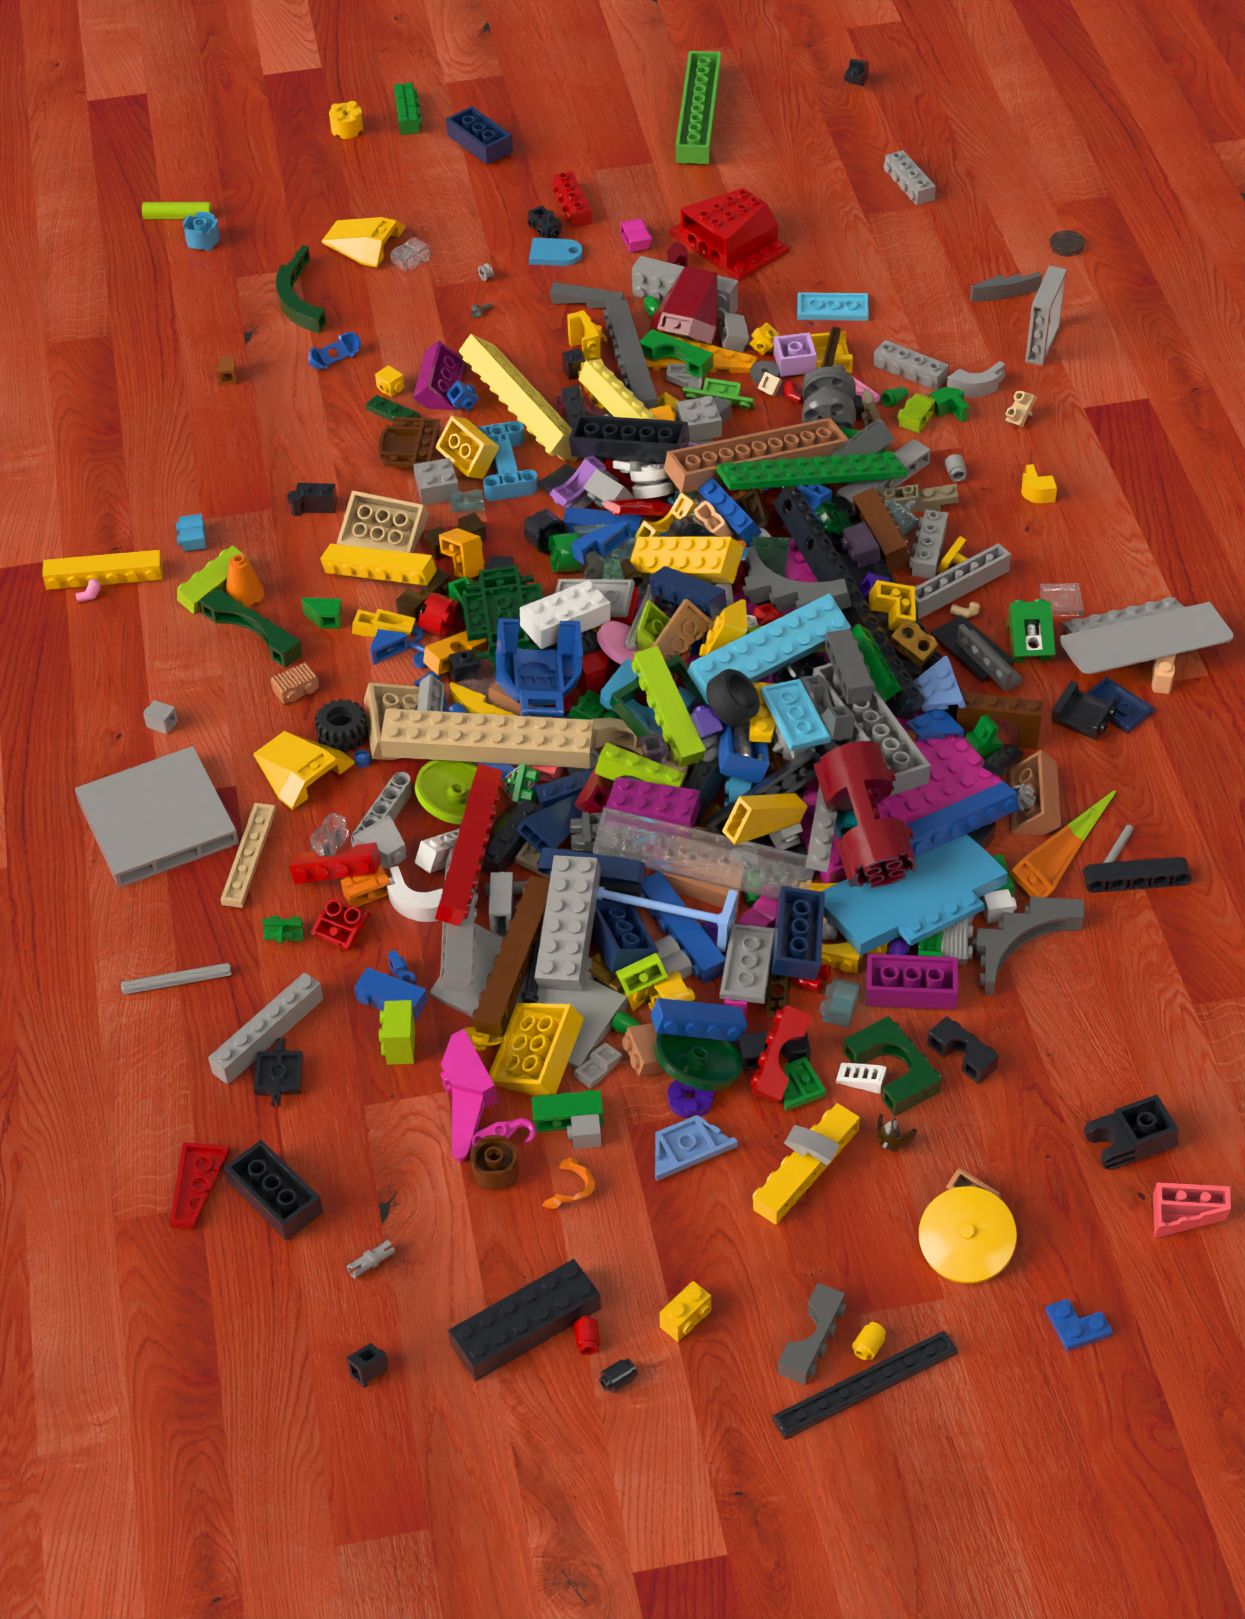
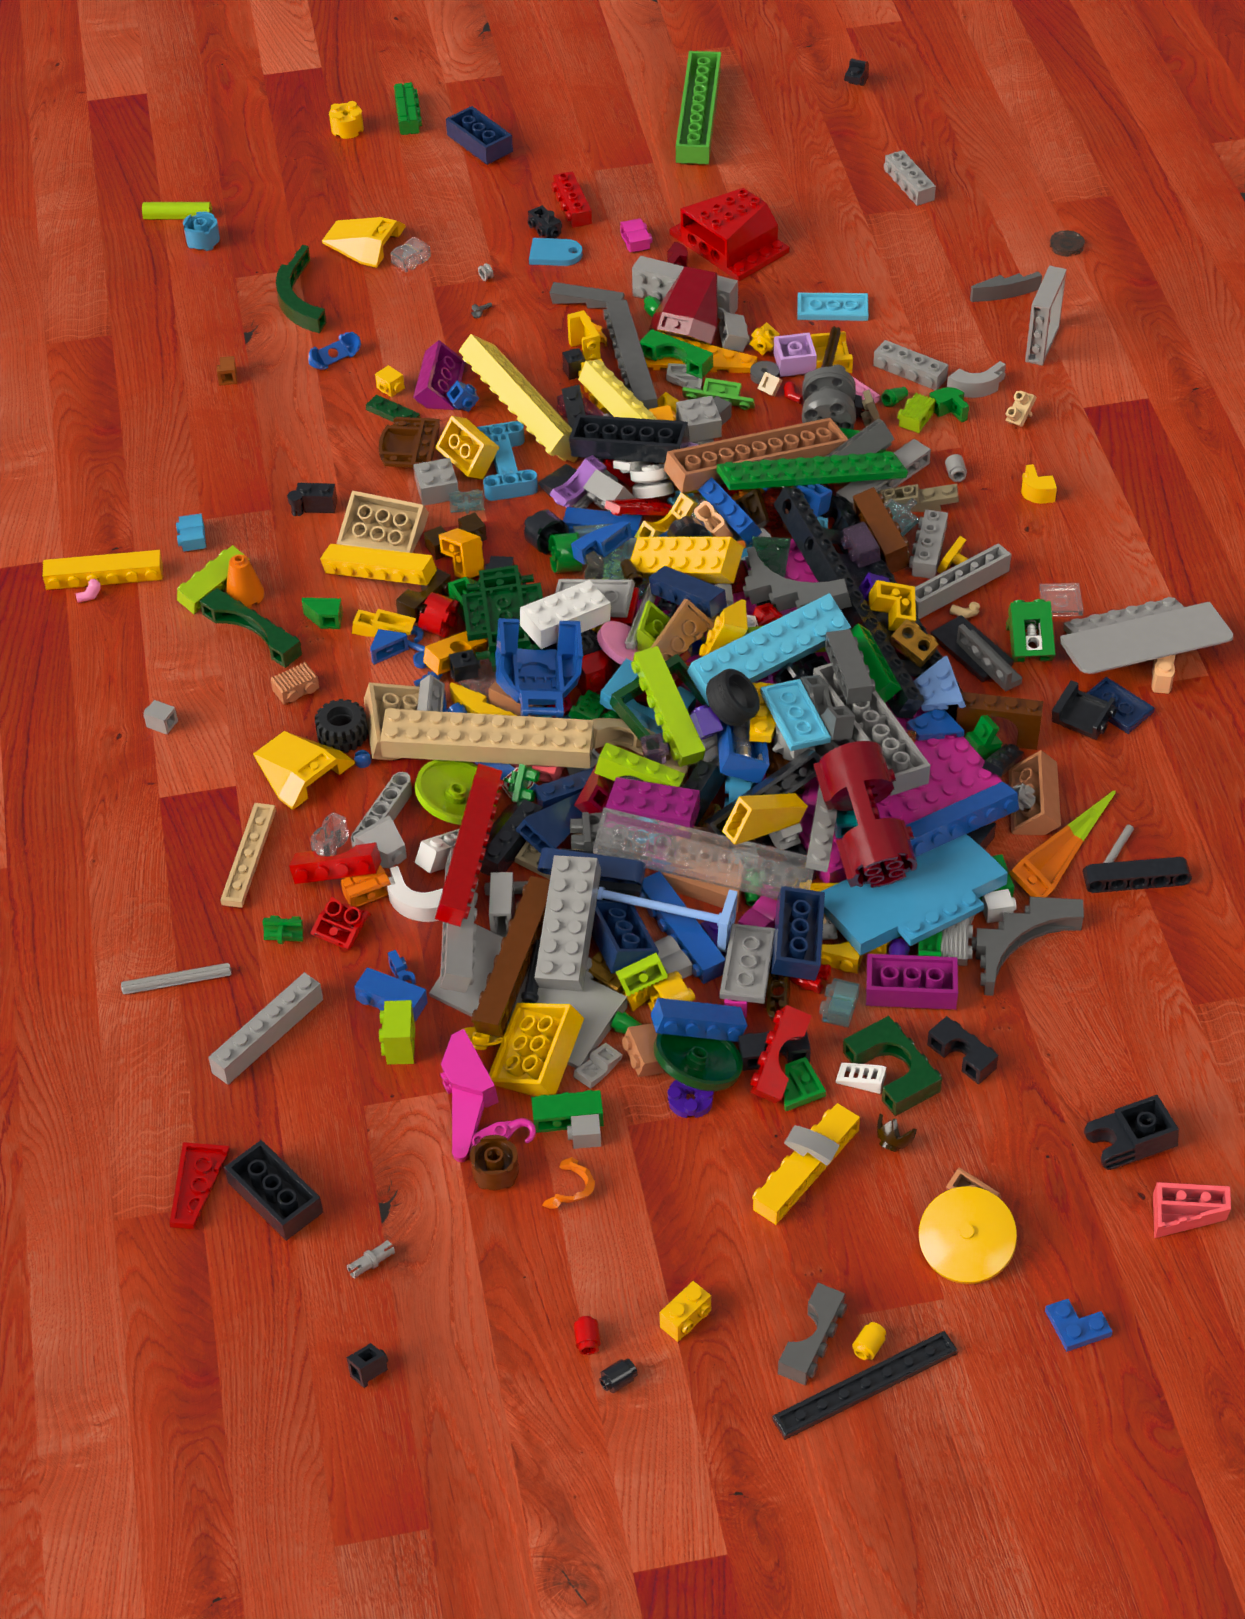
light grey brick [75,746,239,888] -> none
black plate [254,1038,304,1107] -> none
black brick [448,1259,601,1382] -> none
medium blue wing [655,1115,738,1181] -> none
dark green plate [815,501,851,537] -> none

